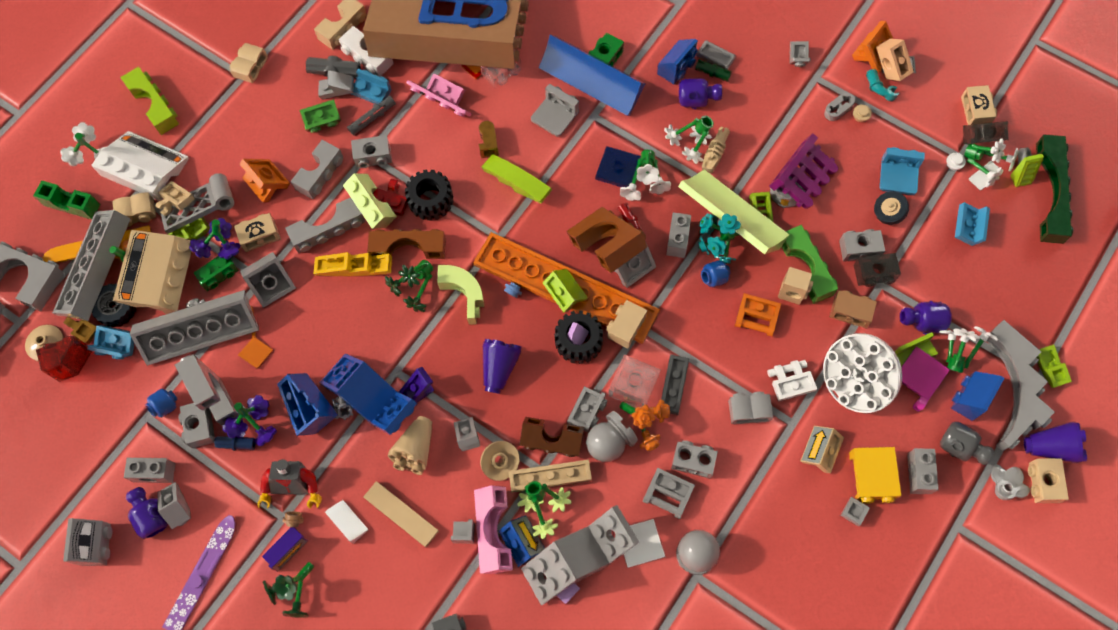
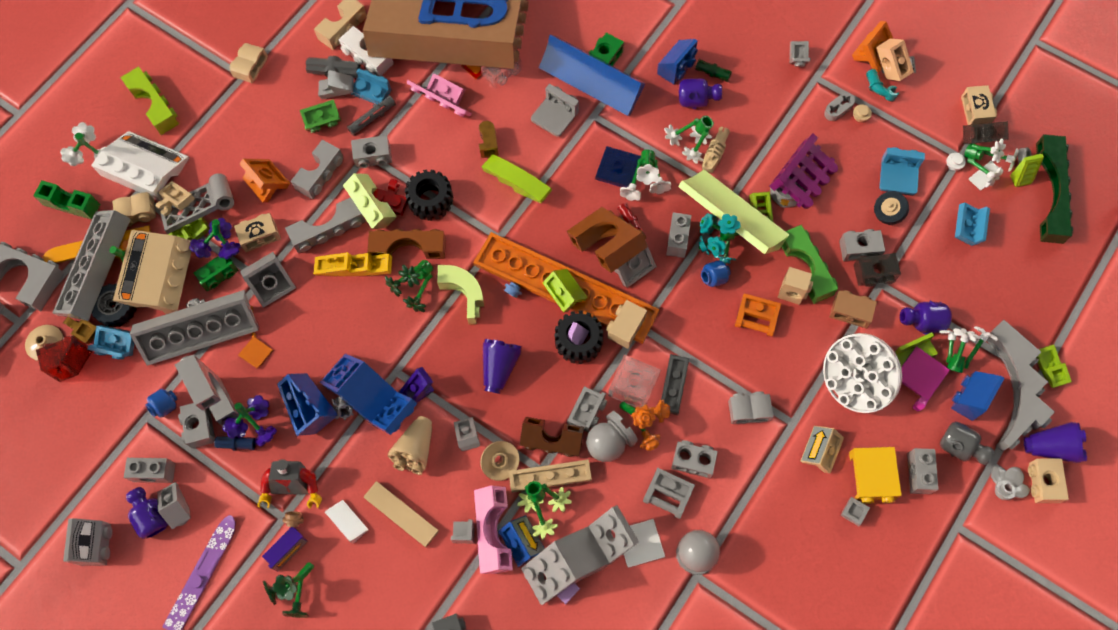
light grey tile [696,40,736,70] -> none
white plate [767,360,817,402] -> none

